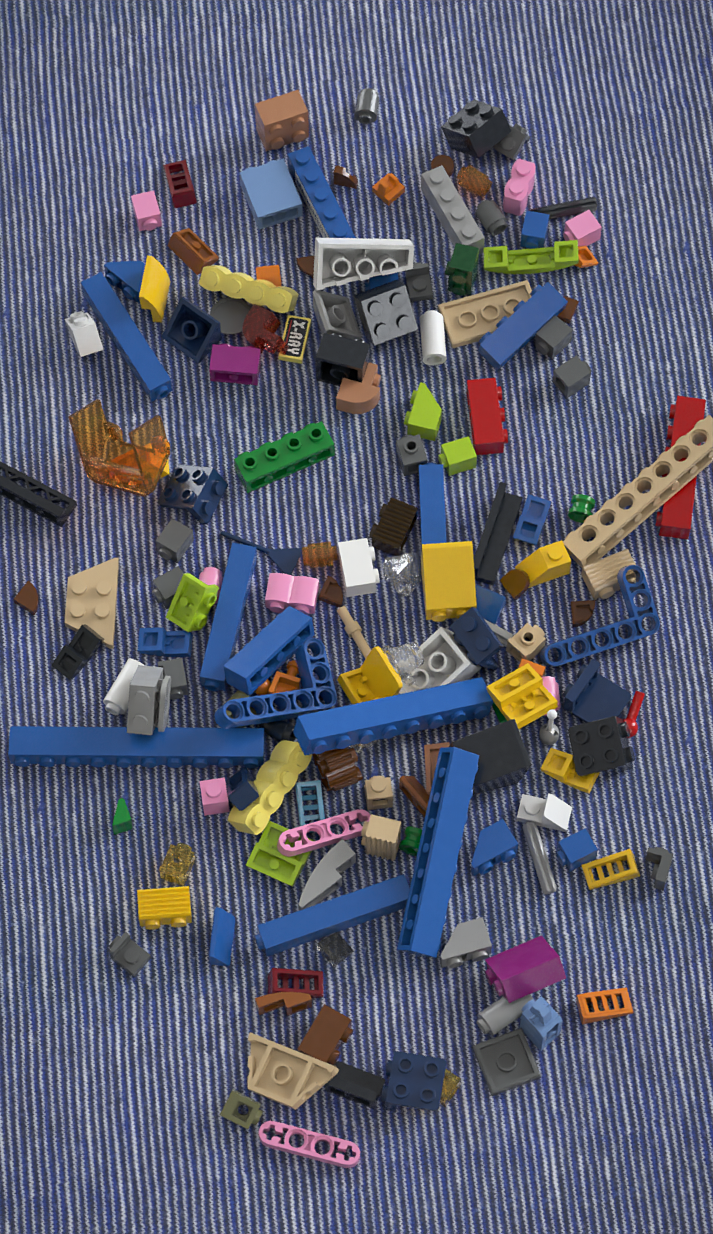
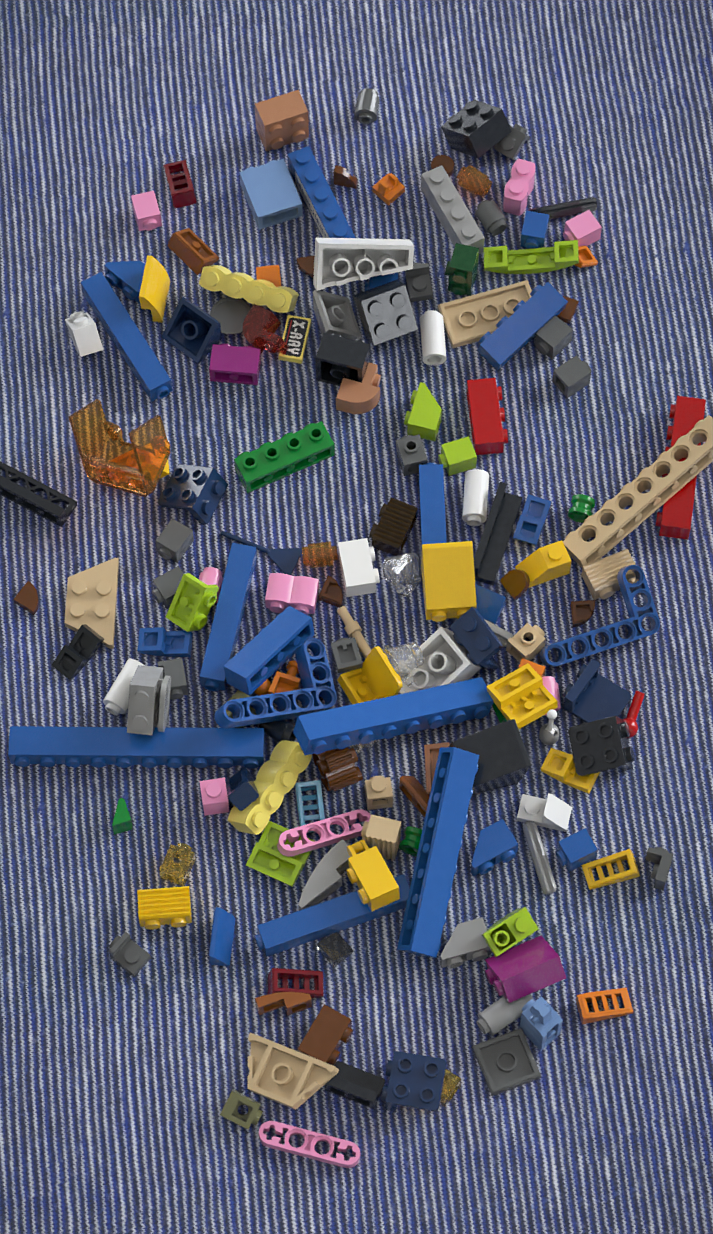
none -> dark grey bracket [331,638,363,674]
none -> yellow brick [346,839,400,911]
none -> white brick [462,469,489,526]
none -> lime slope [482,907,539,957]

